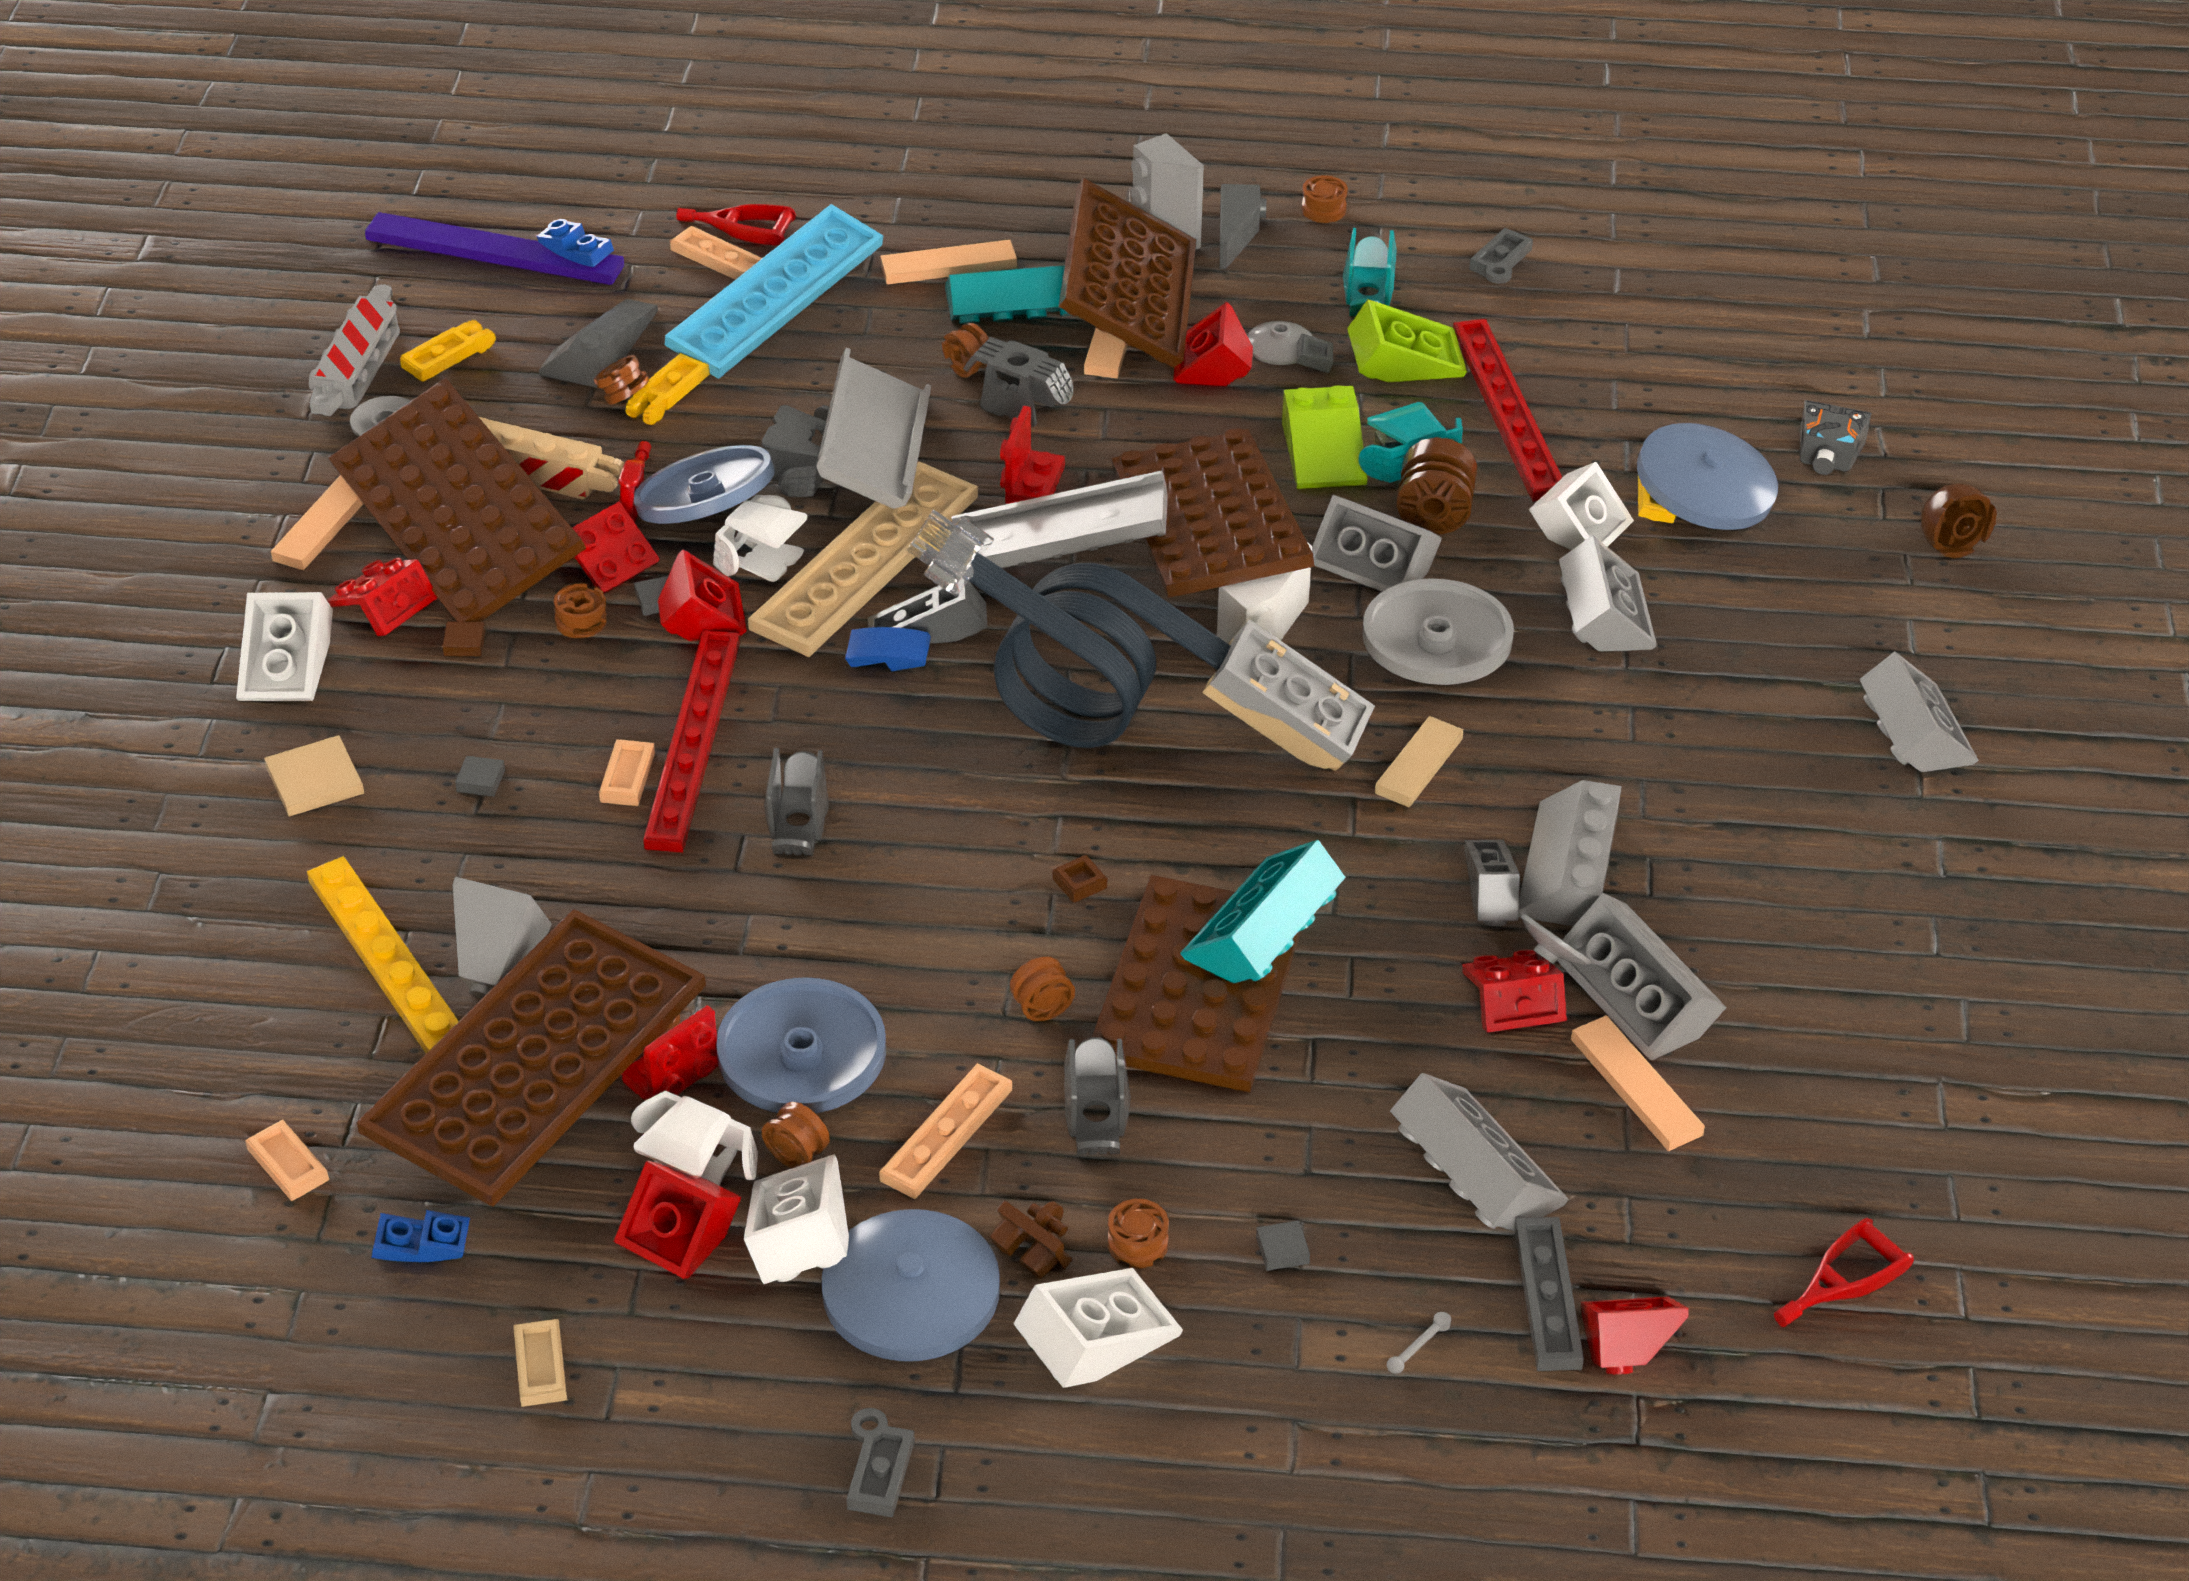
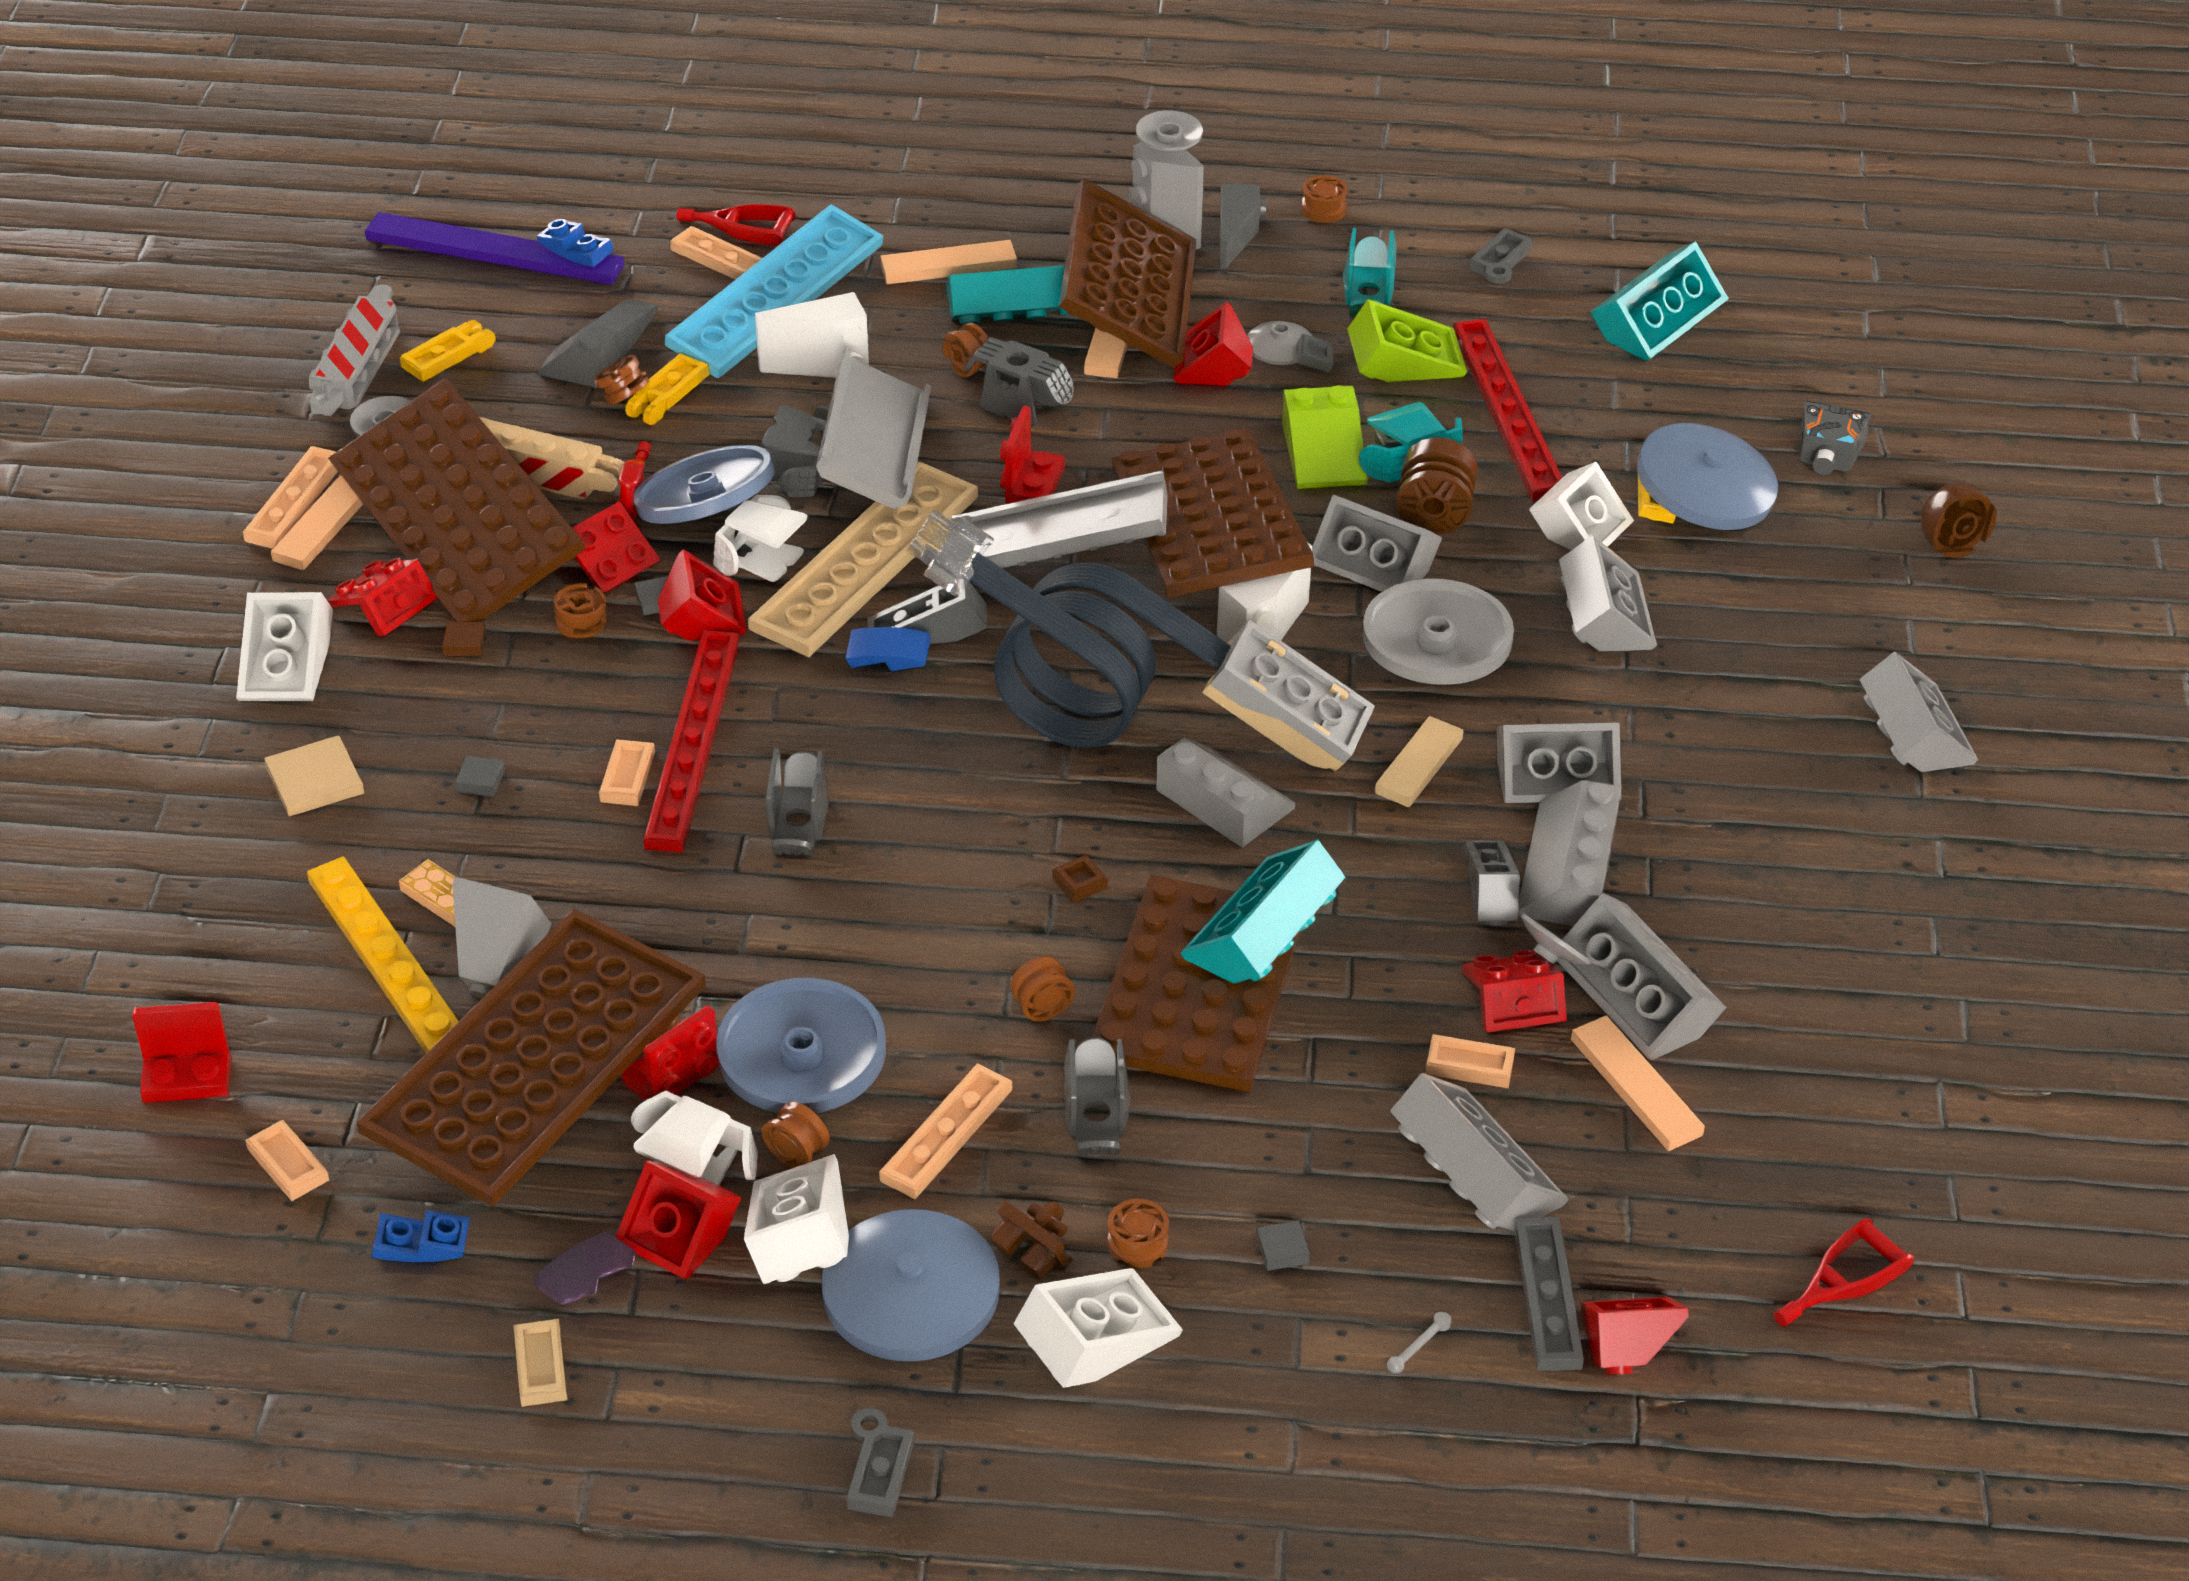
none -> red bracket [132,1002,232,1102]
none -> light nougat tile [243,446,338,548]
none -> light nougat tile [399,859,455,927]
none -> clear purple slope [533,1232,635,1305]
none -> white slope [755,292,869,378]
none -> light grey dish [1136,110,1203,152]
none -> light grey slope [1156,737,1295,848]
none -> light nougat tile [1425,1034,1515,1089]
none -> light grey slope [1497,723,1622,803]
none -> teal slope [1590,241,1729,361]

